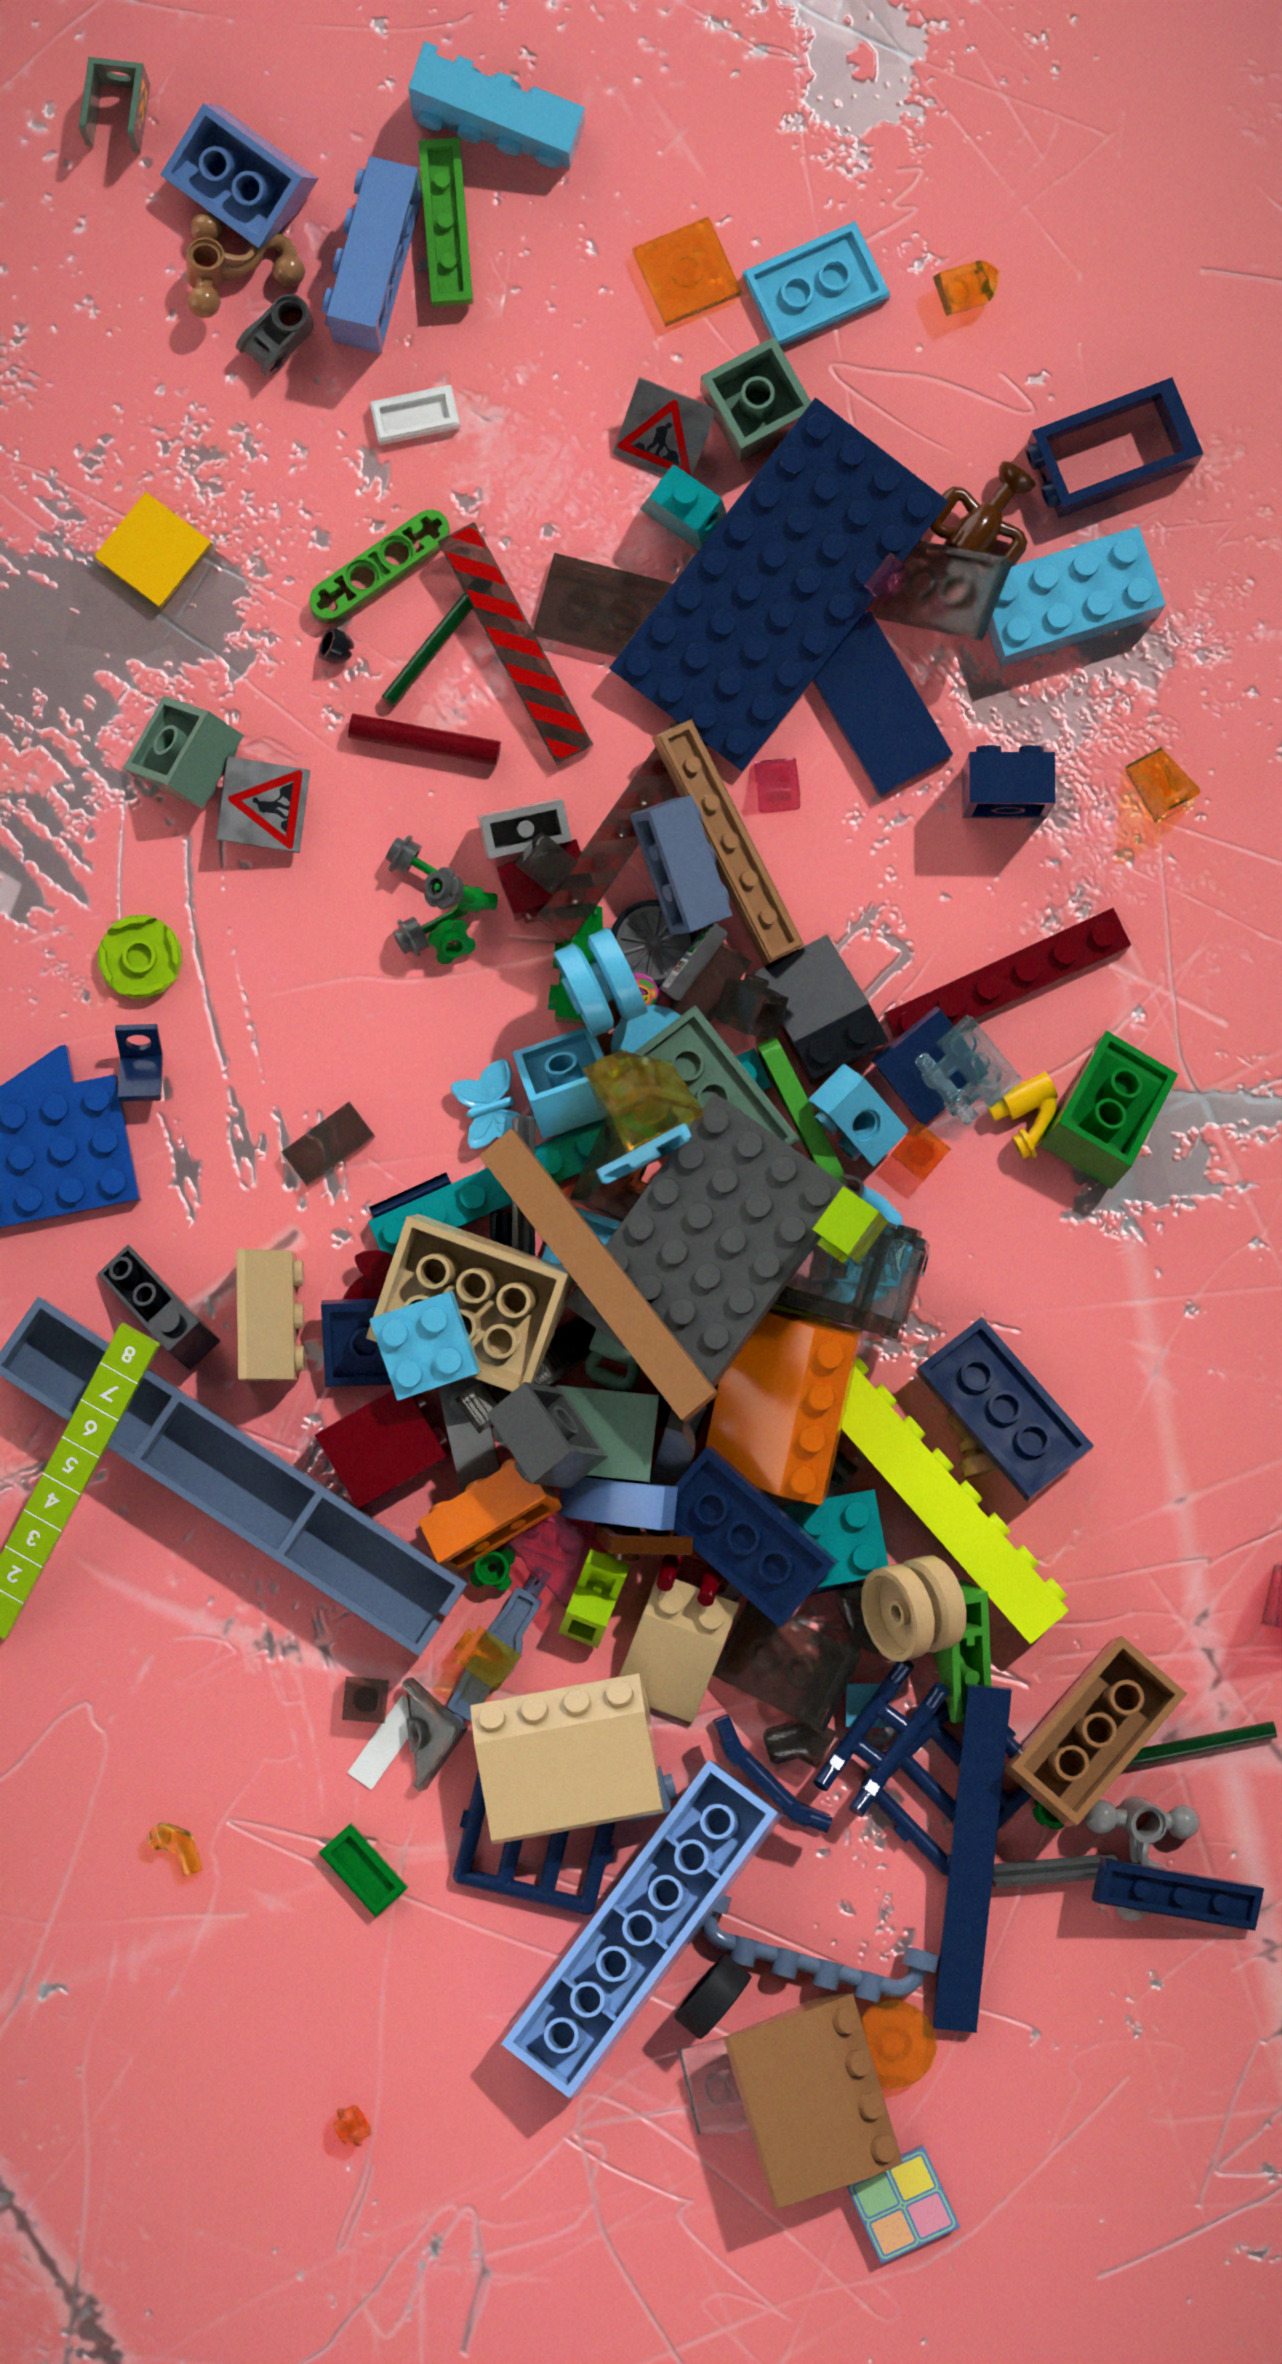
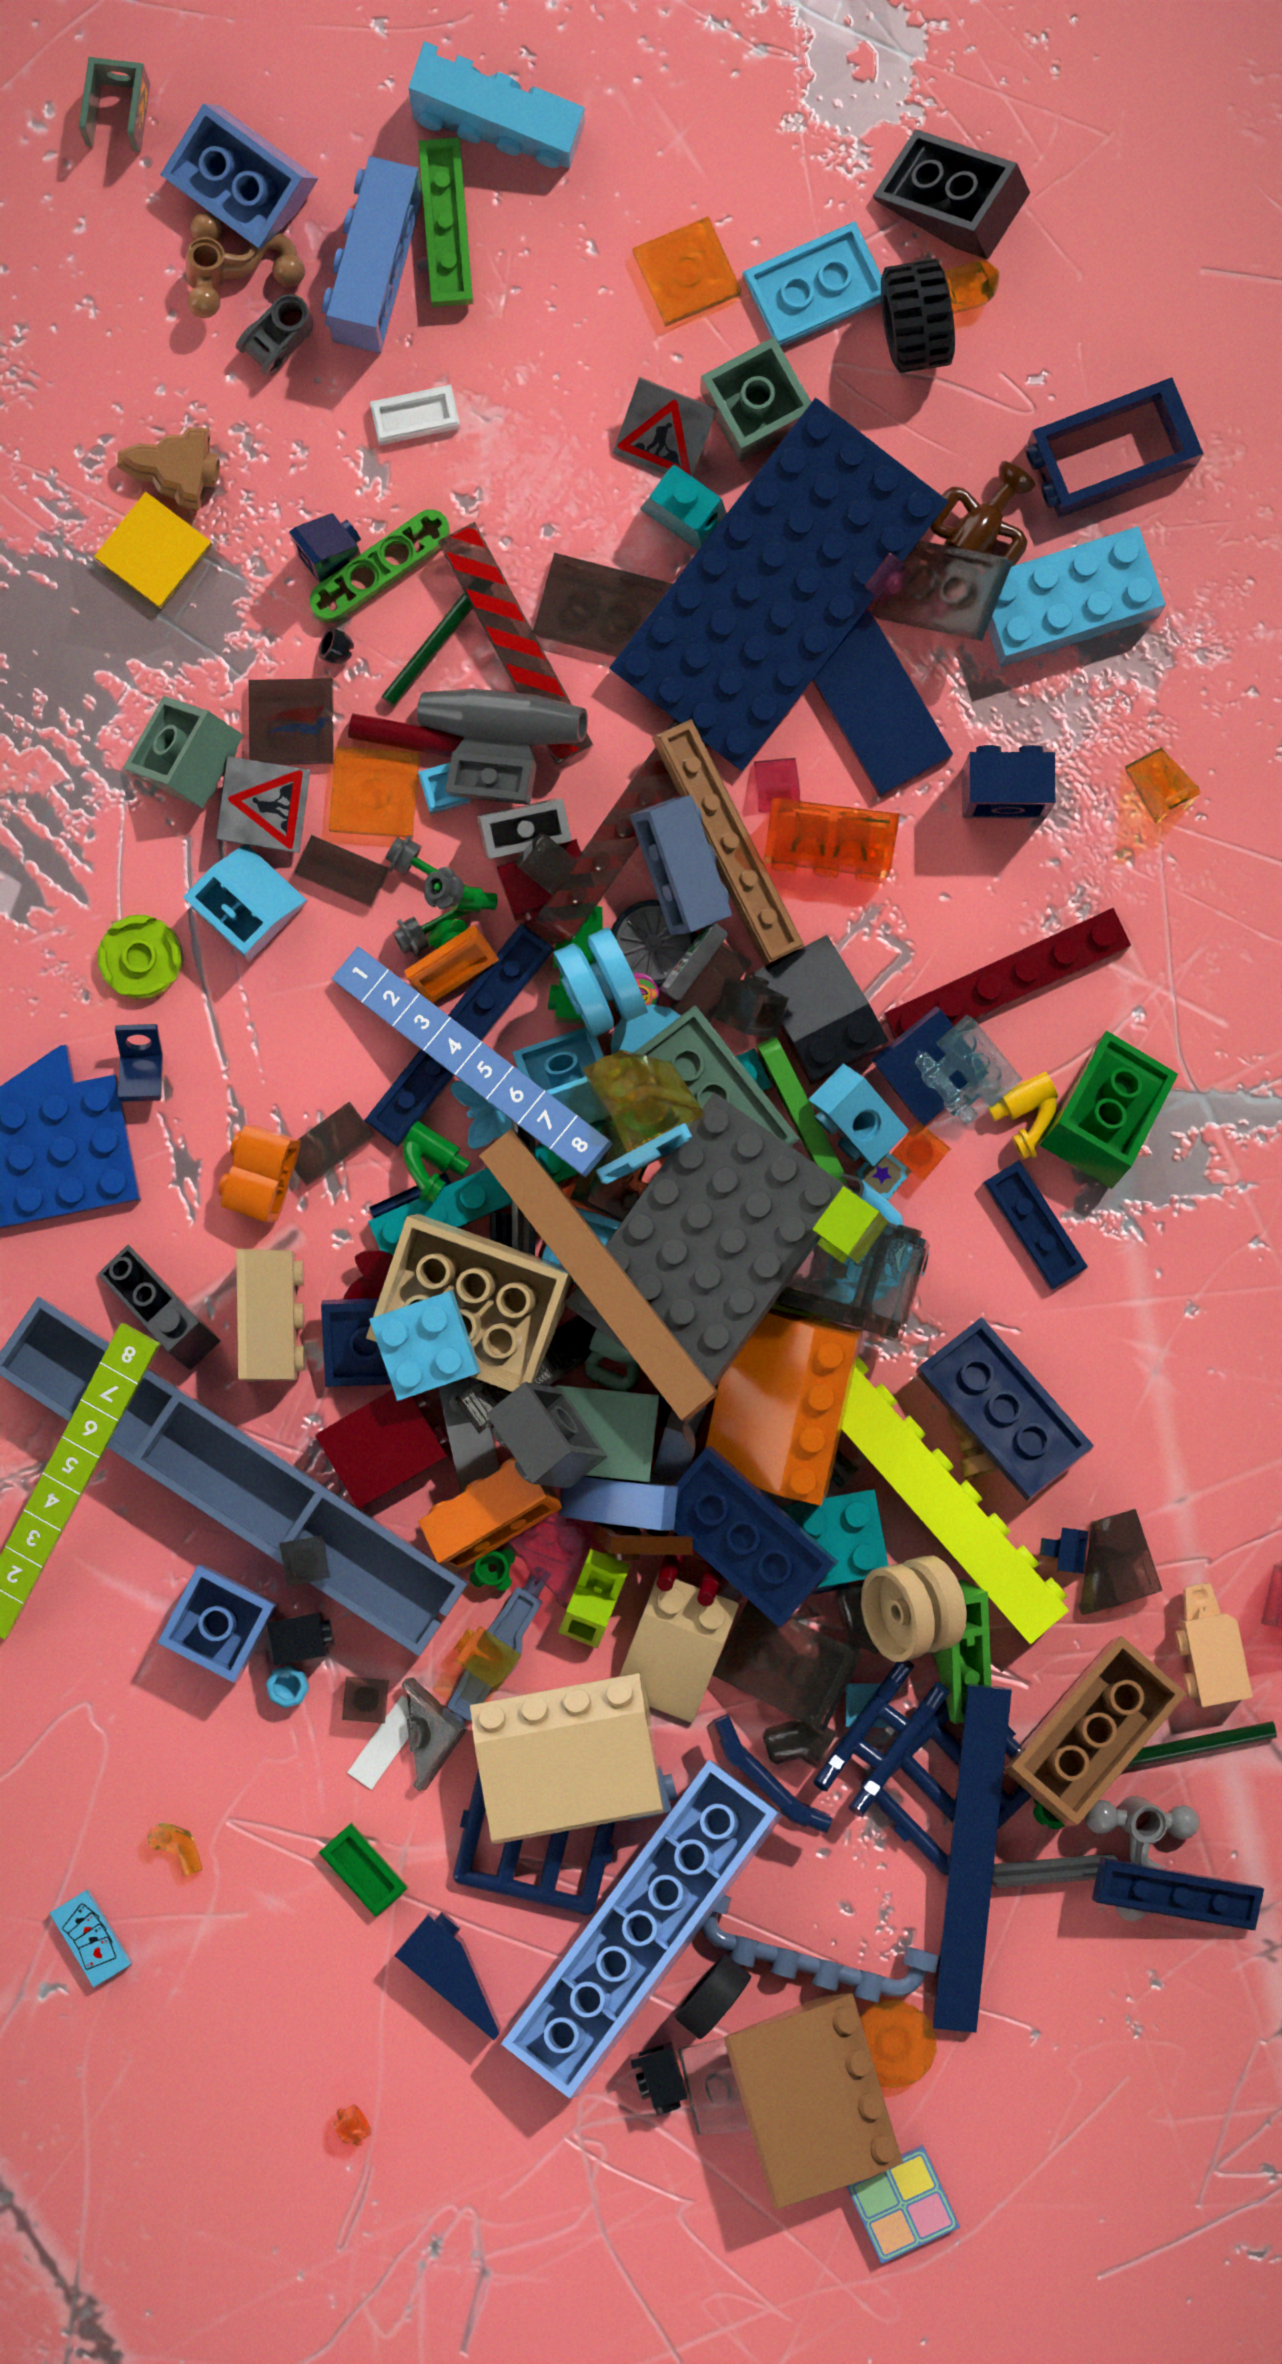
none -> medium azure tile [50,1888,132,1988]
none -> medium nougat rock [116,427,220,511]
none -> medium blue brick [157,1564,279,1683]
none -> medium azure slope [183,844,308,962]
none -> orange brick [218,1125,301,1222]
none -> clear smoke tile [249,678,334,765]
none -> medium azure tile [266,1664,310,1708]
none -> black brick [267,1612,335,1666]
none -> clear smoke plate [279,1535,331,1586]
none -> dark blue slope [289,513,361,583]
none -> clear smoke tile [295,835,389,908]
none -> clear yellow tile [329,747,420,838]
none -> medium blue tile [331,946,613,1178]
none -> dark blue tile [364,923,555,1148]
none -> dark blue slope [394,1910,501,2040]
none -> green plant [402,1121,471,1204]
none -> orange tile [404,925,499,1003]
none -> dark grey plate [417,688,588,805]
none -> medium azure tile [418,762,470,814]
none -> black brick [630,2042,687,2115]
none -> clear orange slope [763,798,900,883]
none -> tile [853,1152,912,1200]
none -> black slope [873,129,1031,260]
none -> black tyre [881,259,955,373]
none -> dark blue tile [982,1160,1088,1290]
none -> dark blue tile [1040,1527,1089,1574]
none -> clear smoke slope [1079,1509,1163,1615]
none -> light nougat hinge [1175,1583,1253,1707]

